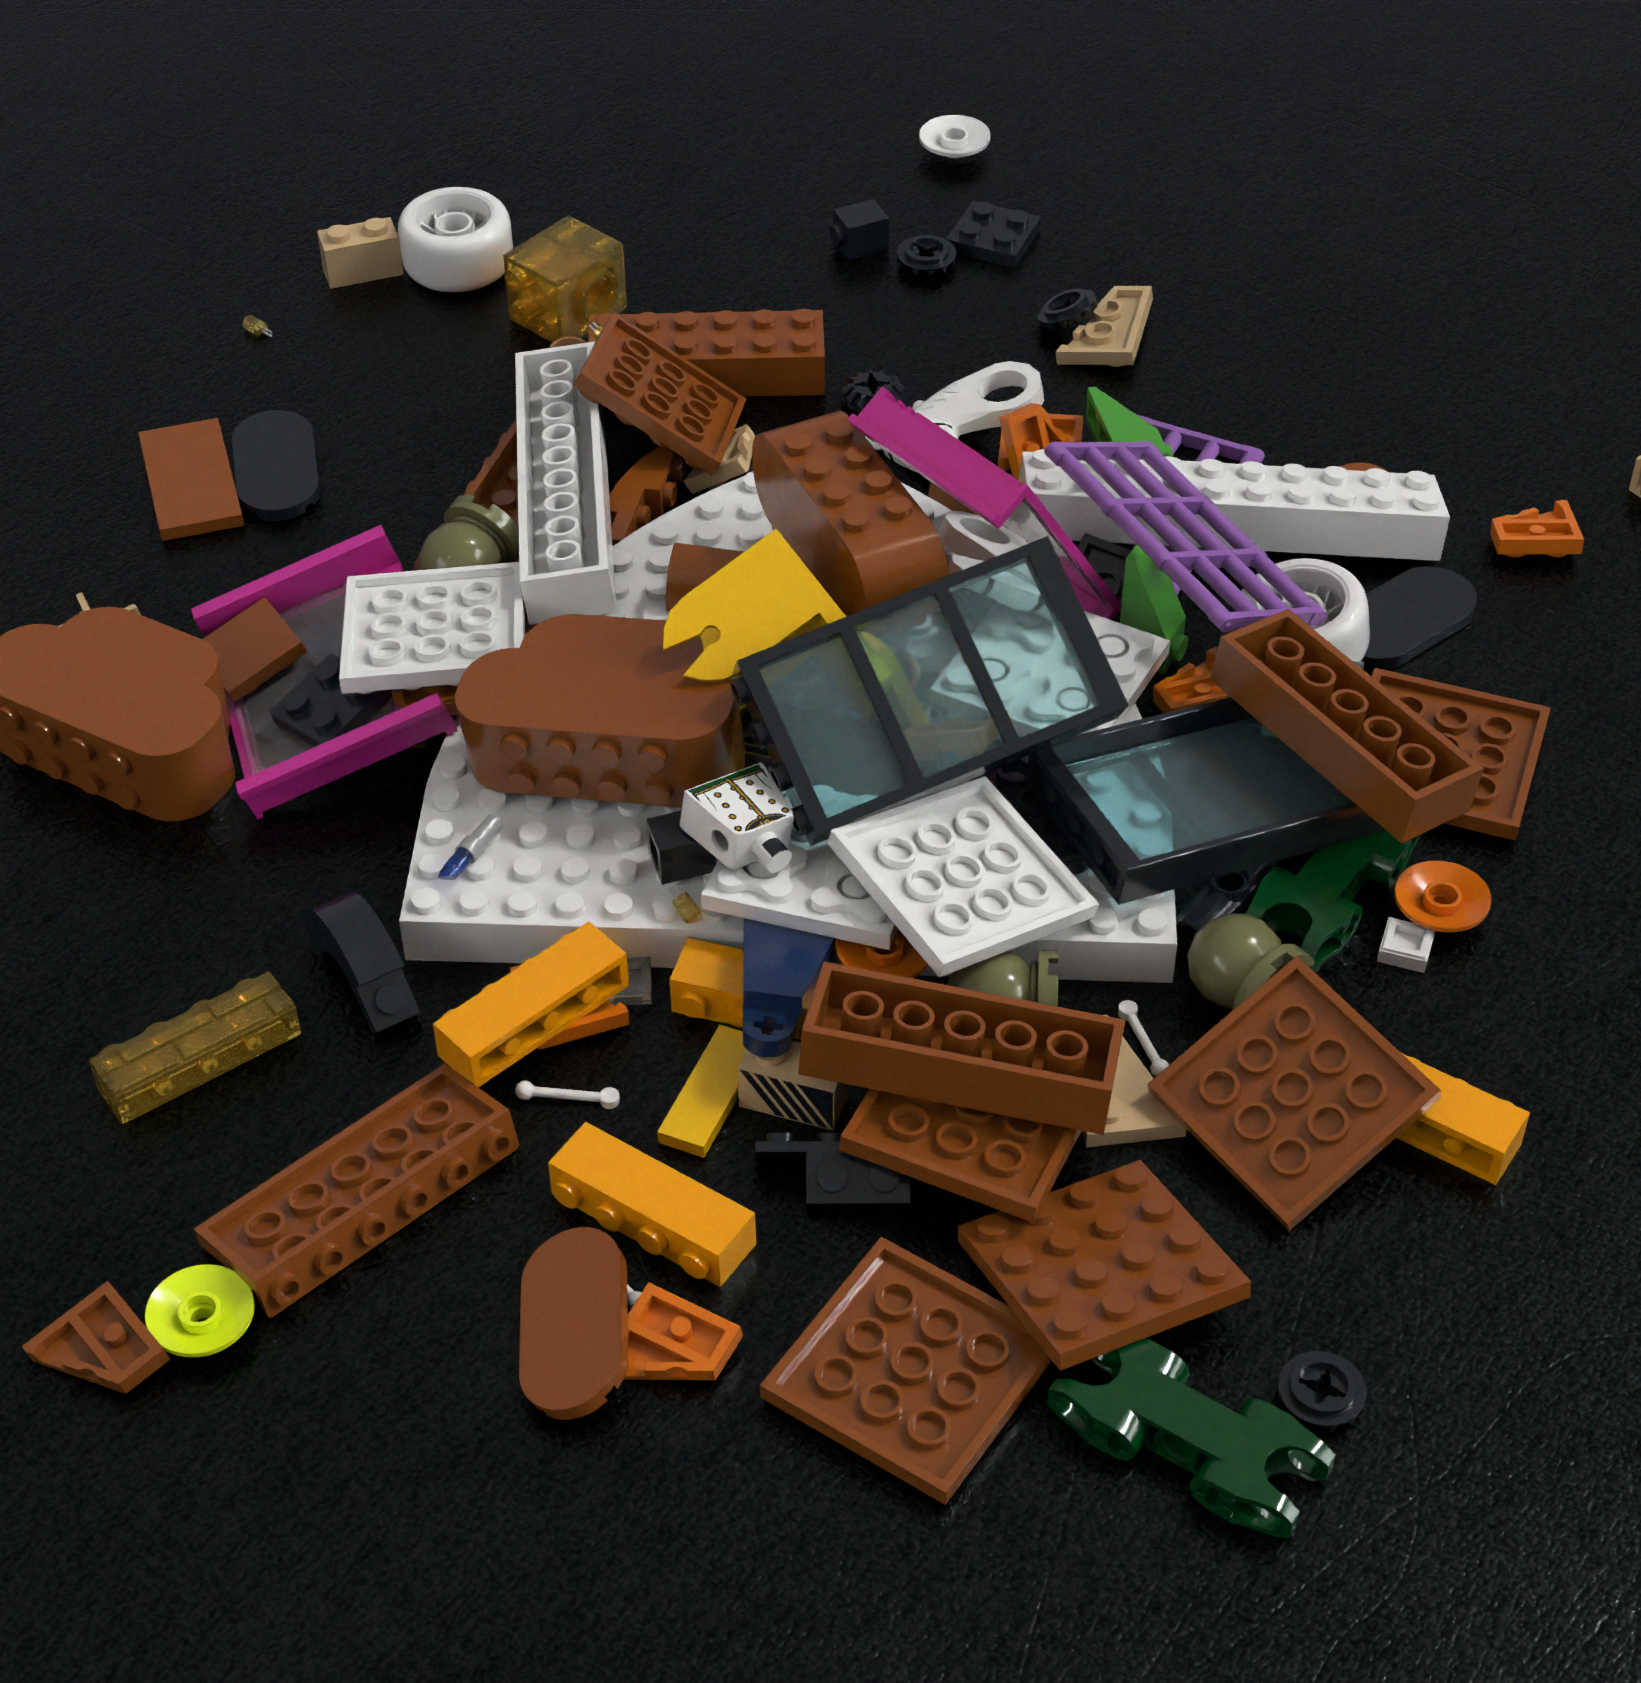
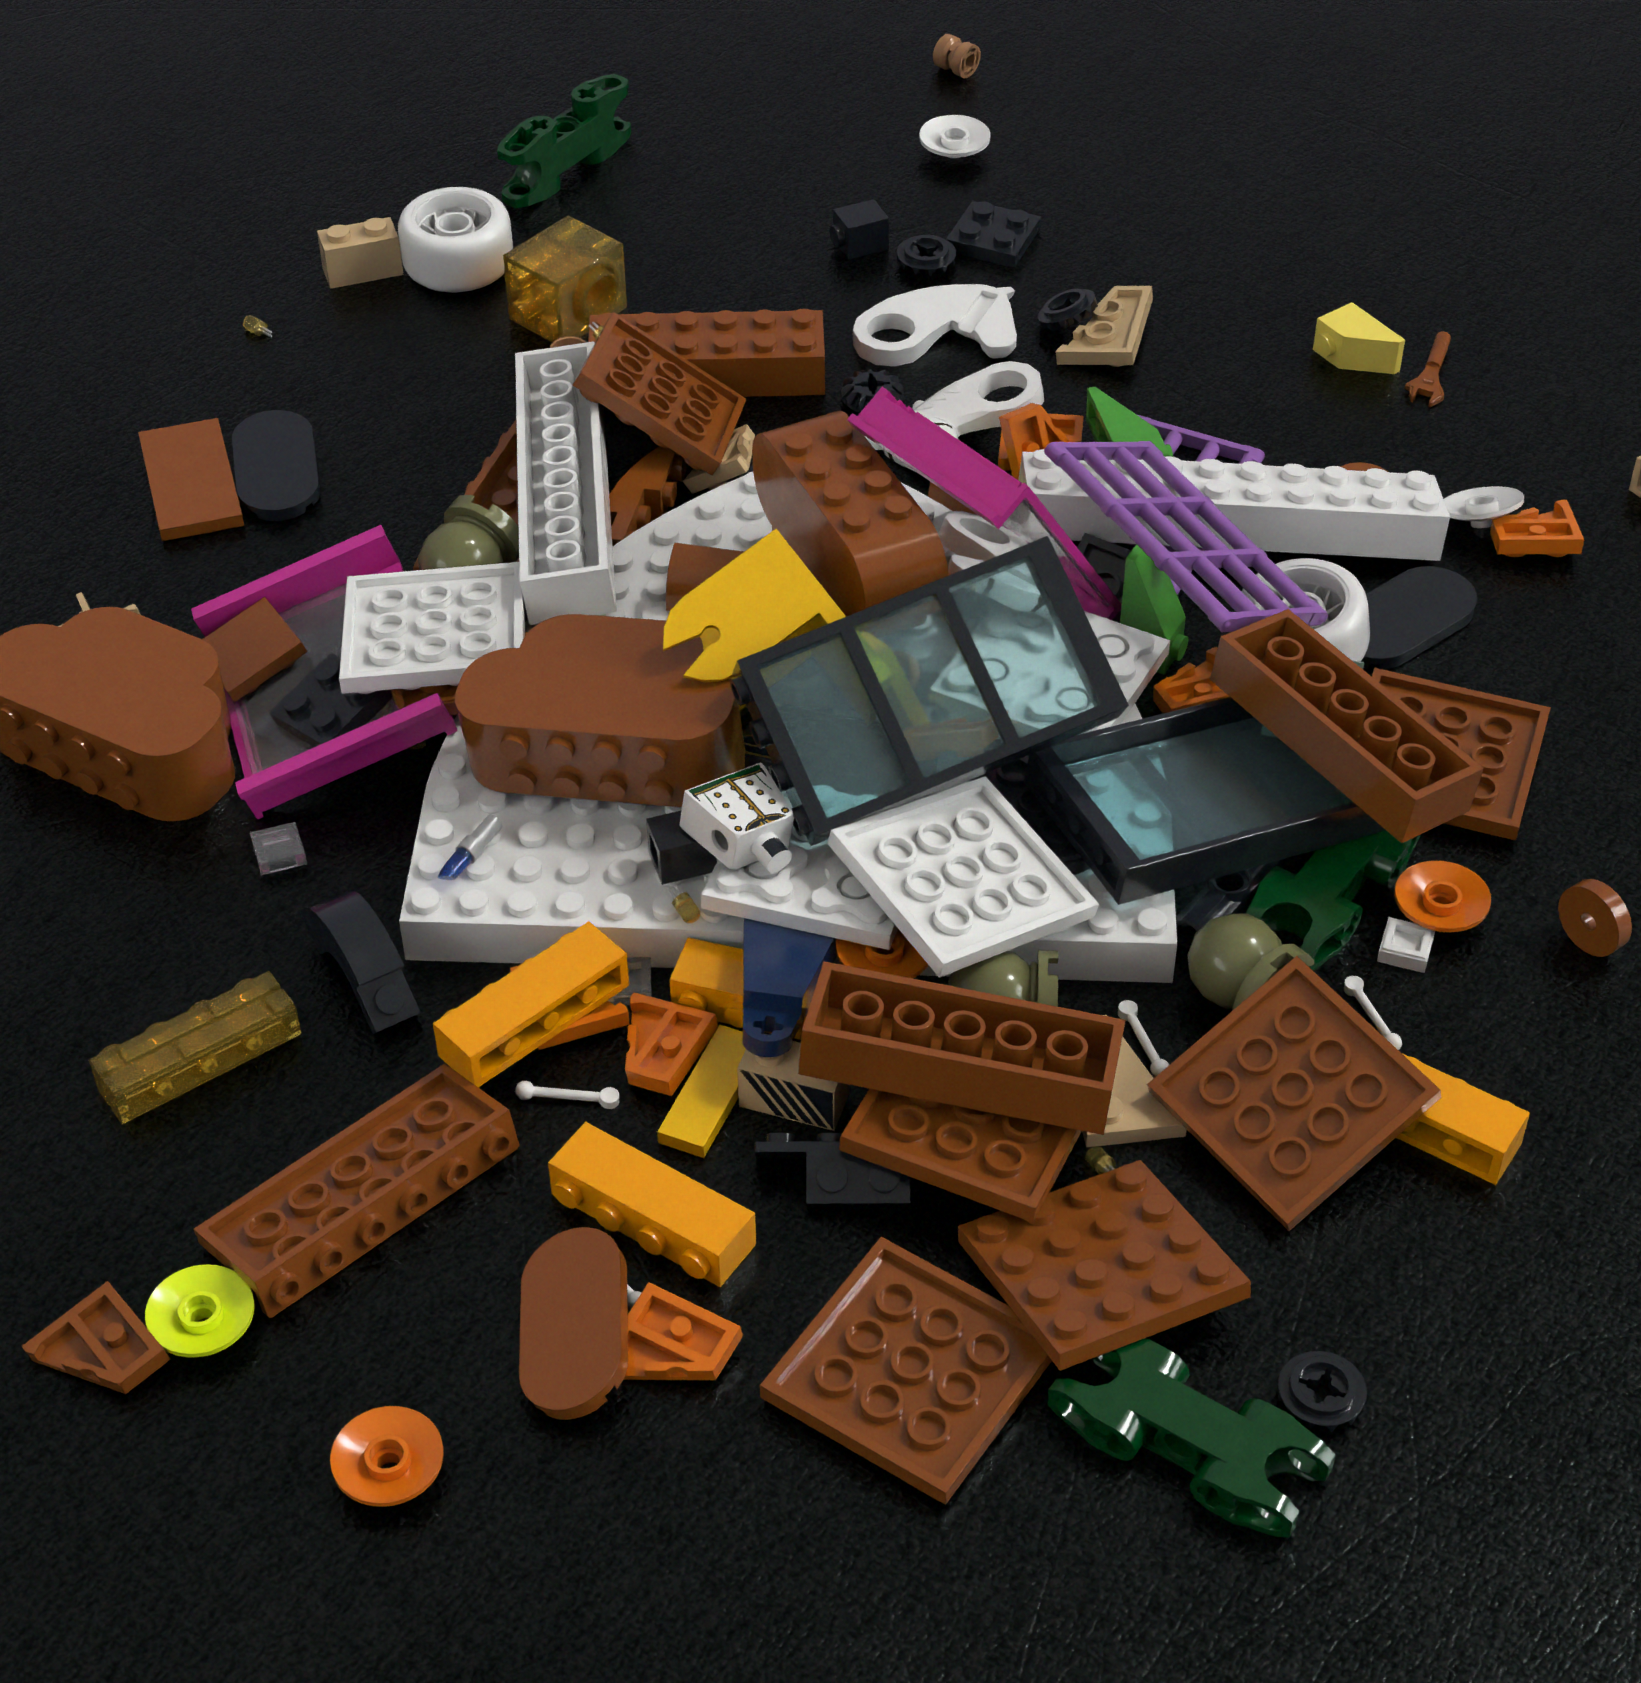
none -> clear tile [250,822,307,875]
none -> orange dish [330,1406,444,1507]
none -> dark green piece [497,74,631,208]
none -> orange wing [625,992,718,1096]
none -> white animal [853,284,1017,367]
none -> medium nougat wheel [933,33,981,78]
none -> clear yellow piece [1086,1146,1116,1174]
none -> light yellow slope [1313,302,1405,374]
none -> white hinge [1344,976,1402,1050]
none -> dark orange piece [1405,331,1451,407]
none -> white dish [1444,486,1524,528]
none -> dark orange piece [1558,879,1632,957]

